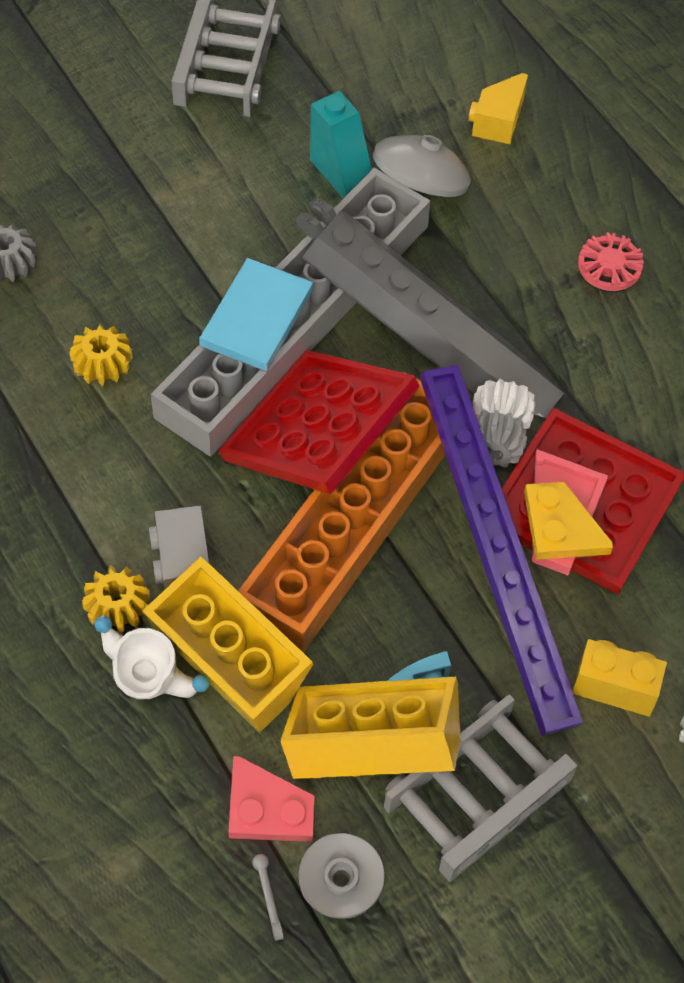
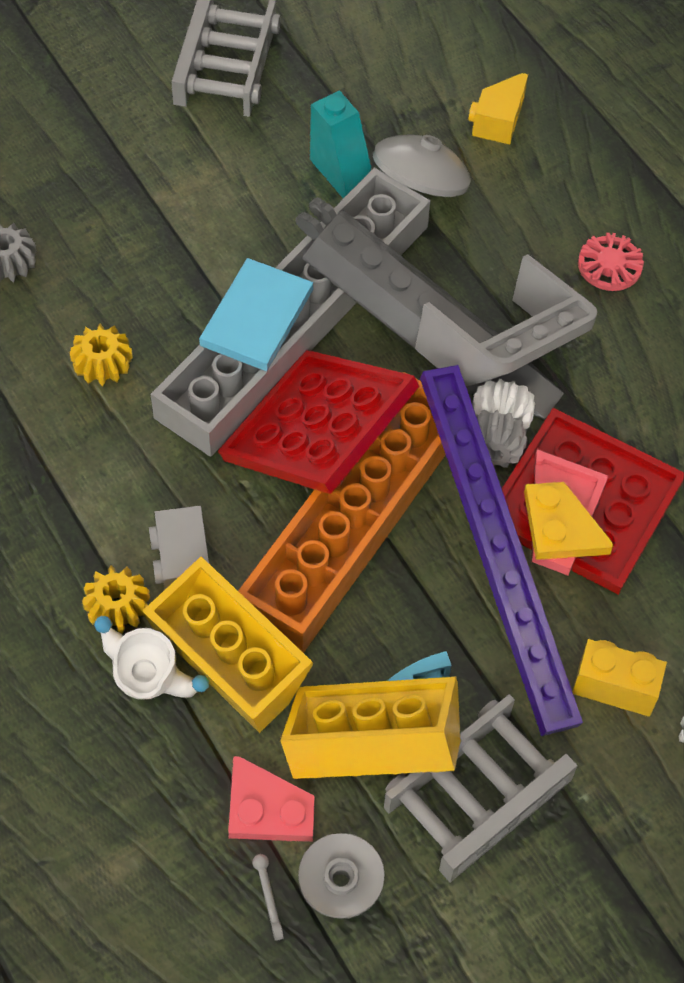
none -> light grey windscreen [415,254,597,386]

